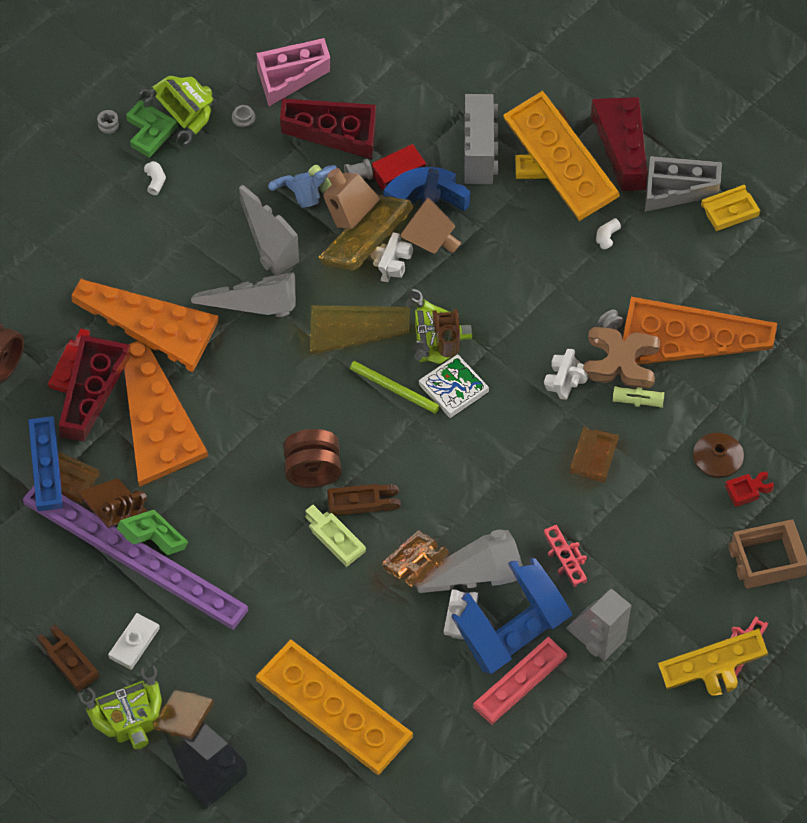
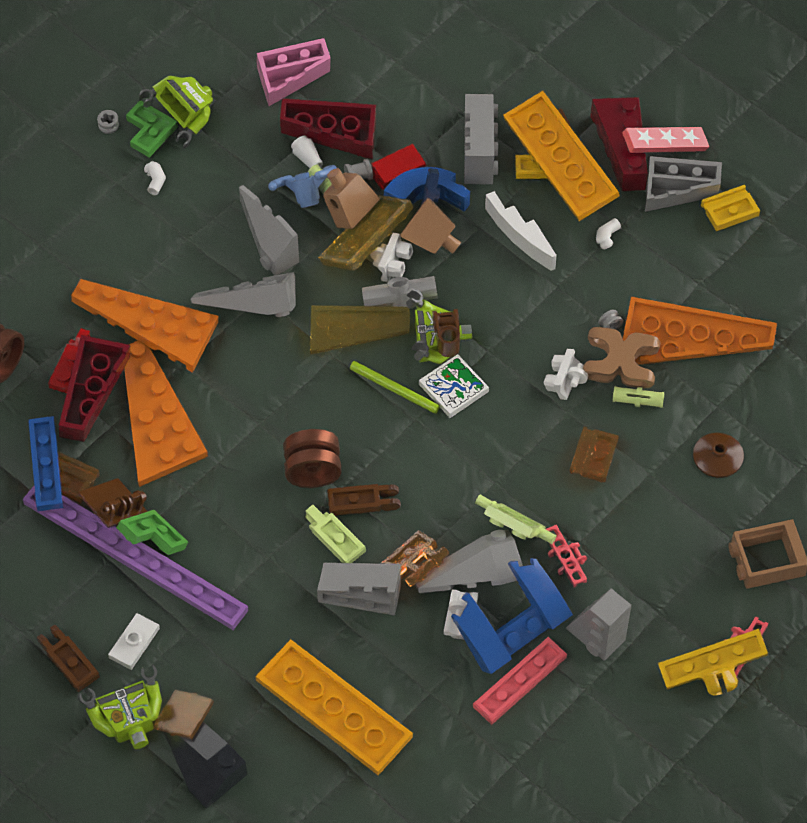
light grey plate [232,105,255,127] -> none
red plate [725,472,774,507] -> none
none -> white cone [291,135,323,168]
none -> light grey wedge [317,563,401,615]
none -> light grey piece [362,276,438,310]
none -> yellowish green plate [475,494,557,544]
none -> white slope [485,191,557,271]
none -> coral tile [622,127,709,153]

